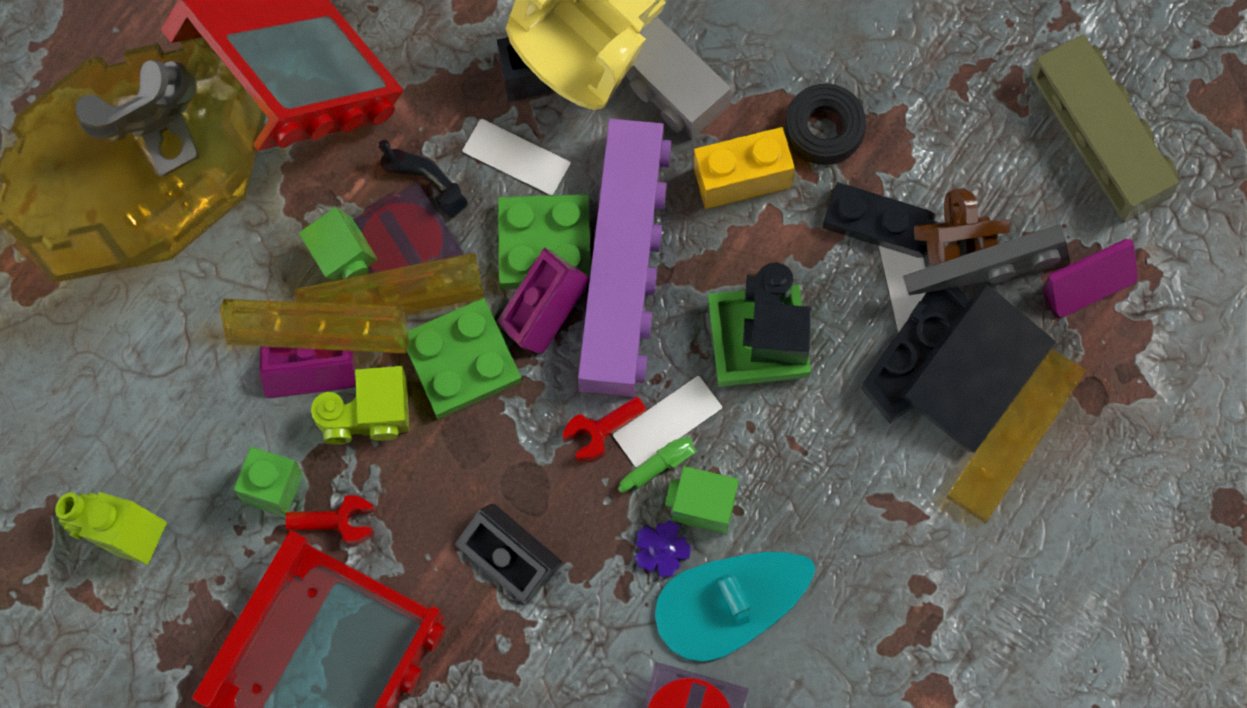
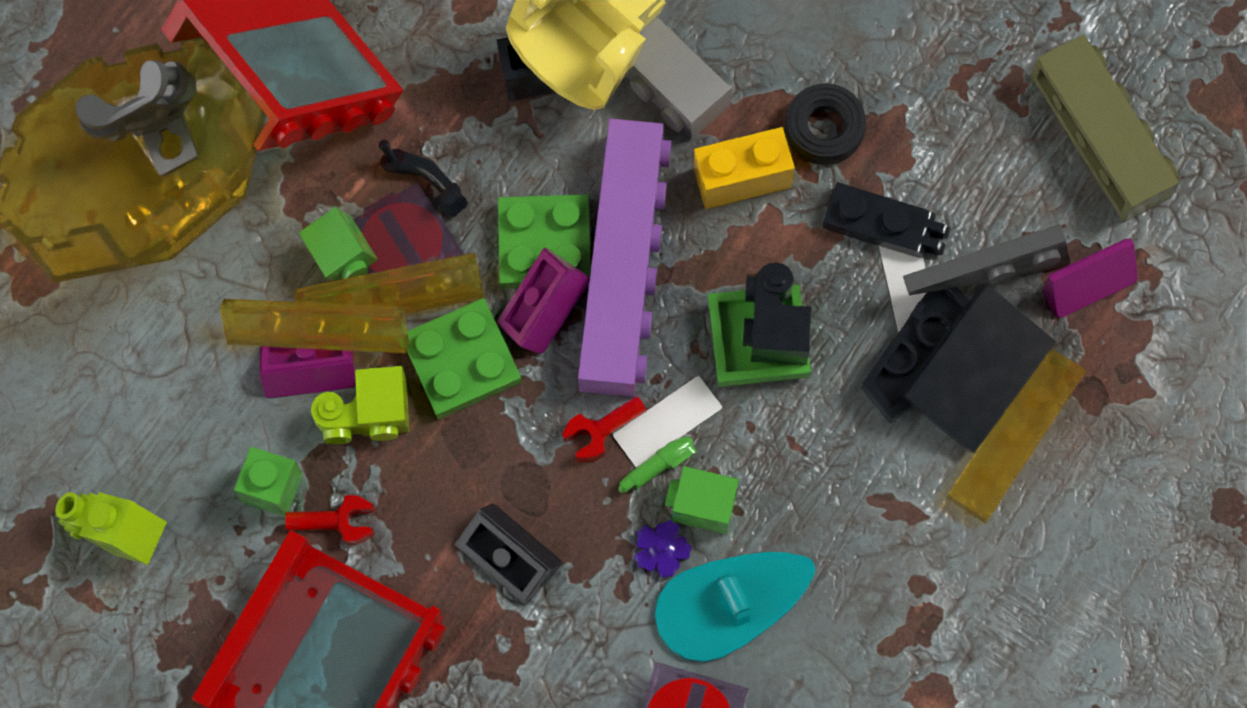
white sticker [462,119,571,195] -> none
reddish brown hips [914,188,1010,265] -> none

